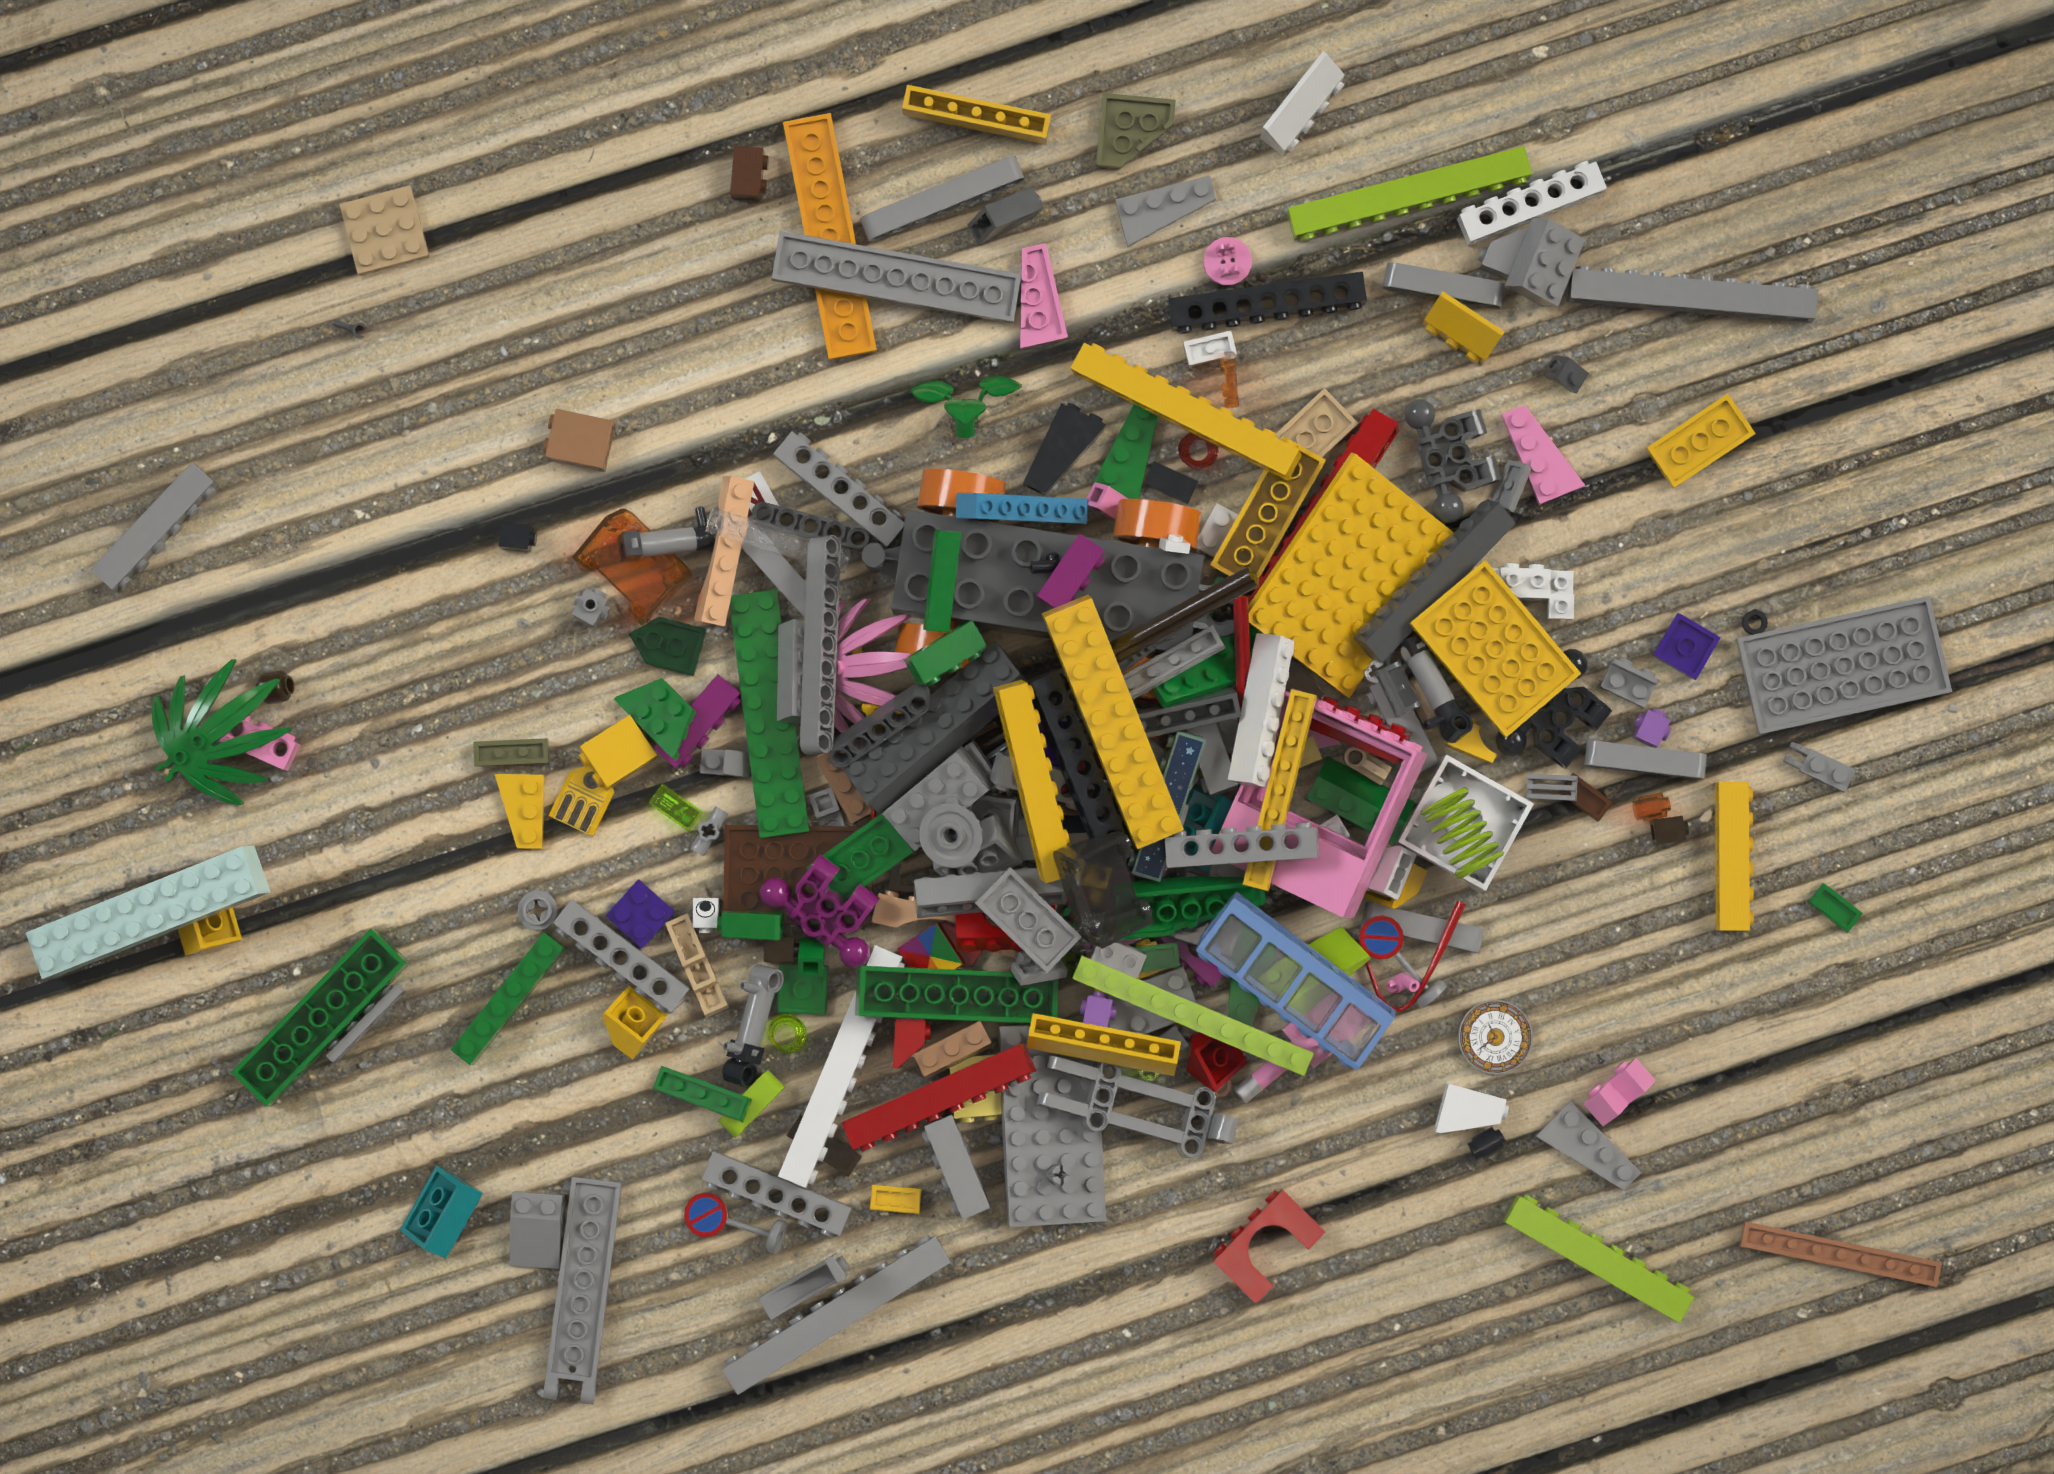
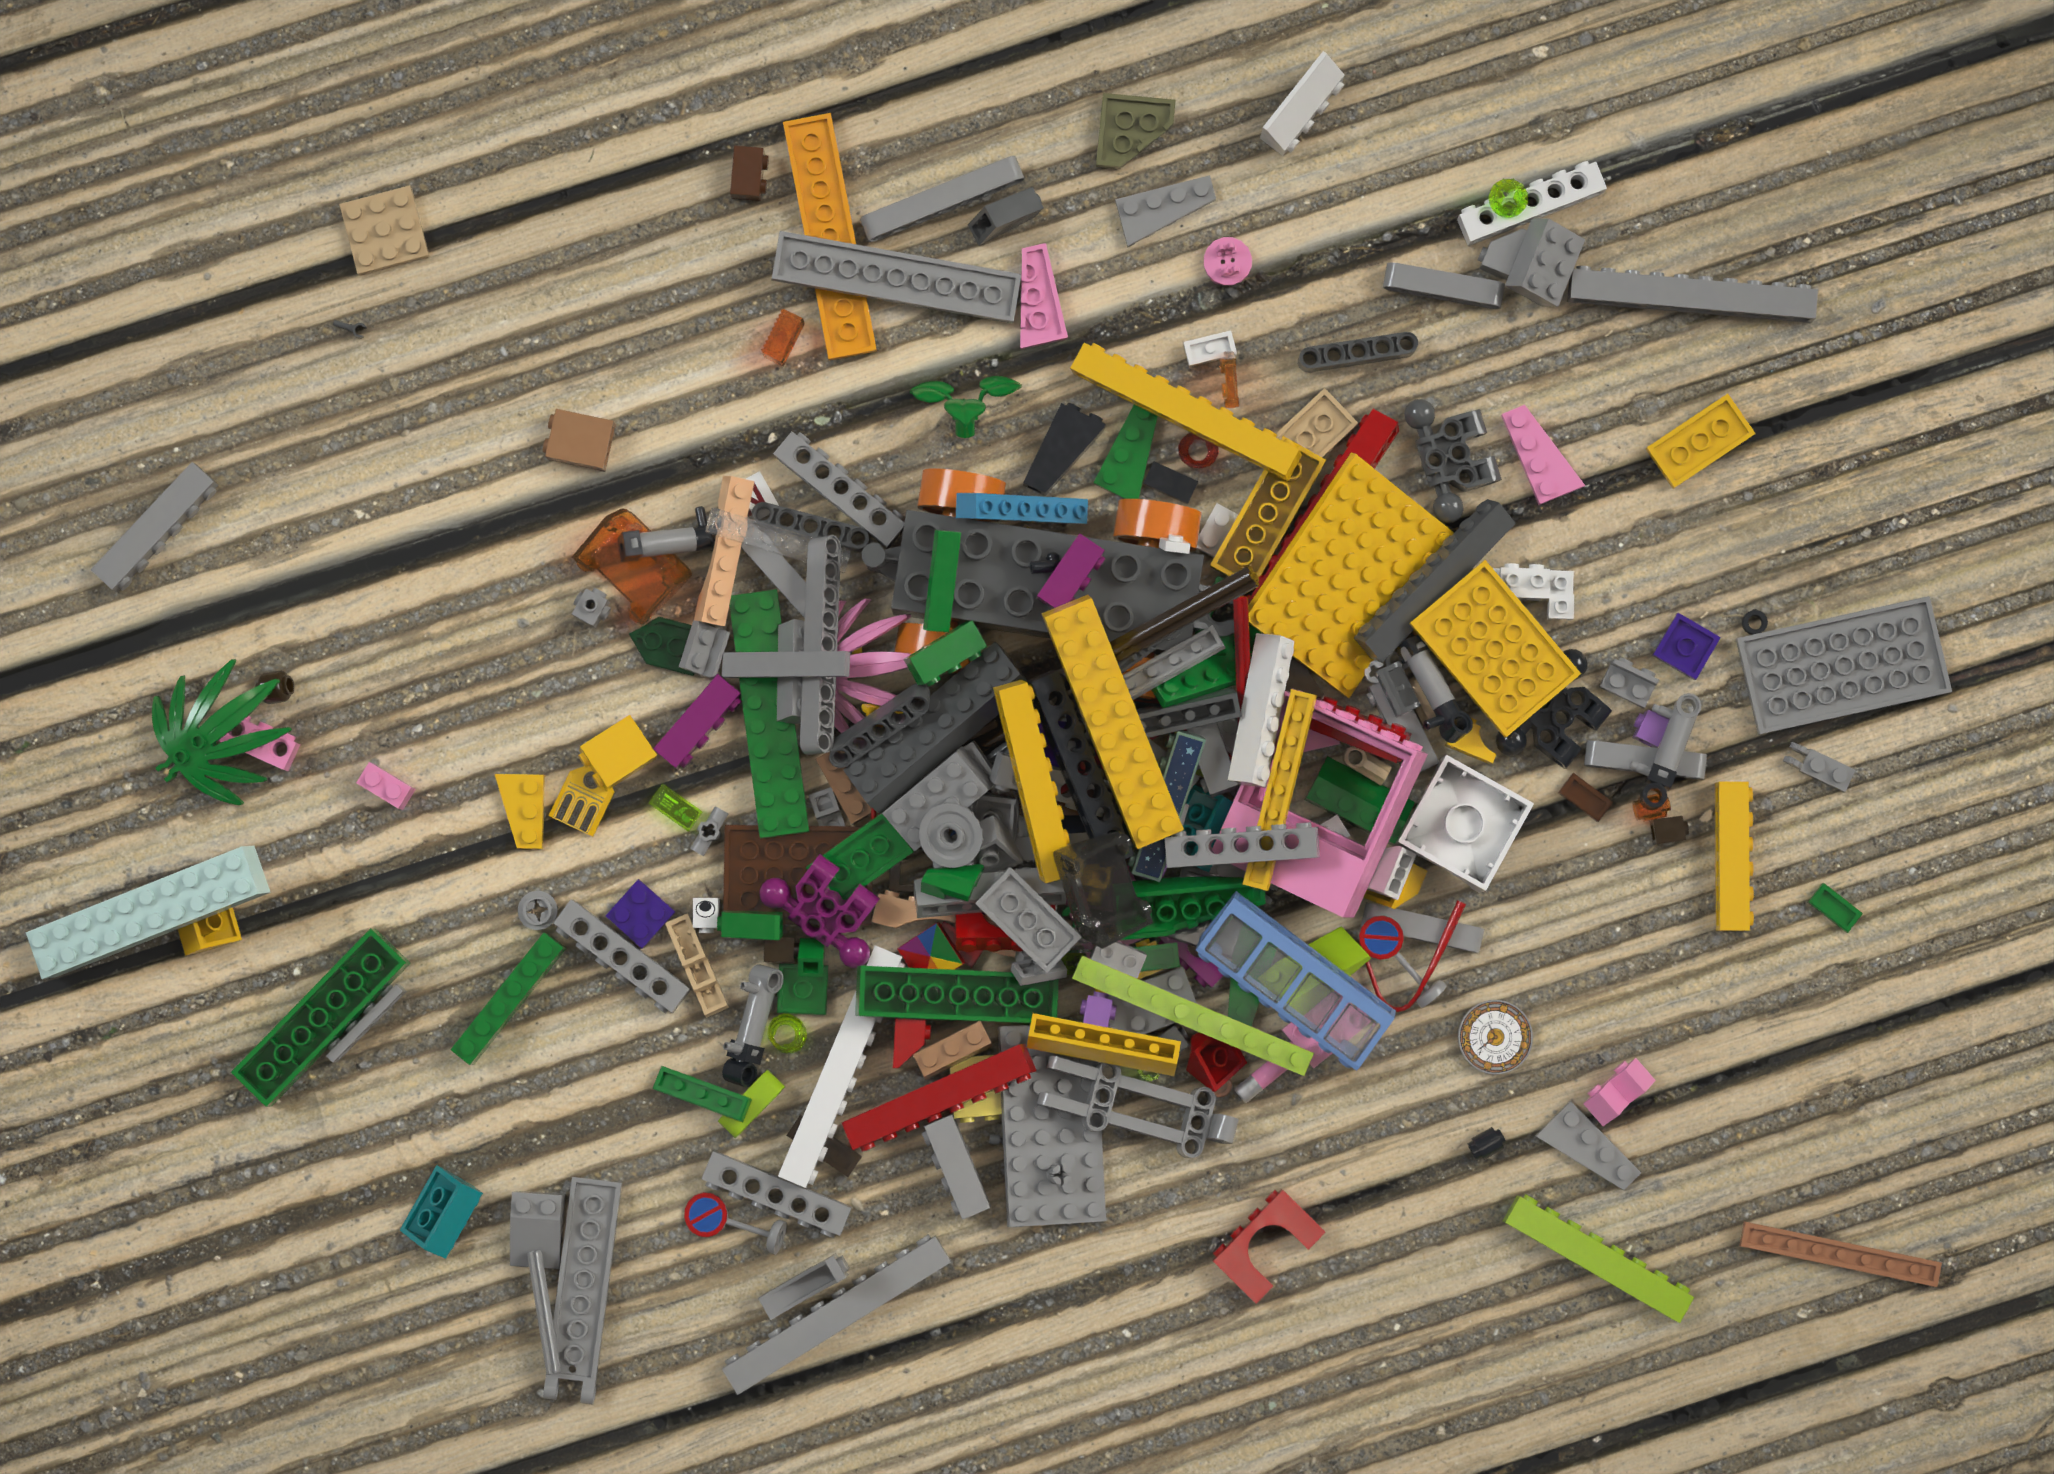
olive plate [473,738,549,767] -> none
black brick [499,522,537,552] -> none
yellow slope [602,986,668,1060] -> none
green wing [614,678,696,761] -> none
light grey slope [700,749,751,778] -> none
yellow plate [870,1184,922,1214] -> none
yellow brick [902,85,1051,145] -> none
bright pink brick [1086,482,1128,520] -> none
black brick [1168,271,1367,334] -> none
lime brick [1286,146,1532,242] -> none
light yellow plate [1299,736,1322,768] -> none
bright pink arm [1386,973,1420,993] -> none
lime piece [1420,787,1504,879] -> none
yellow slope [1422,291,1504,364] -> none
white slope [1434,1083,1509,1133] -> none
light grey plate [1492,460,1532,513] -> none
light grey tile [1526,774,1578,801] -> none
dark grey bracket [1544,355,1589,394] -> none
none -> bright pink brick [356,762,416,810]
none -> light grey axle [527,1250,561,1375]
none -> light grey bracket [679,620,730,678]
none -> light grey tile [722,651,850,678]
none -> clear orange brick [761,309,805,367]
none -> green slope [921,864,984,902]
none -> dark grey beam [1298,332,1418,373]
none -> clear neon green gear [1489,178,1528,218]
none -> light grey piece [1630,693,1701,811]

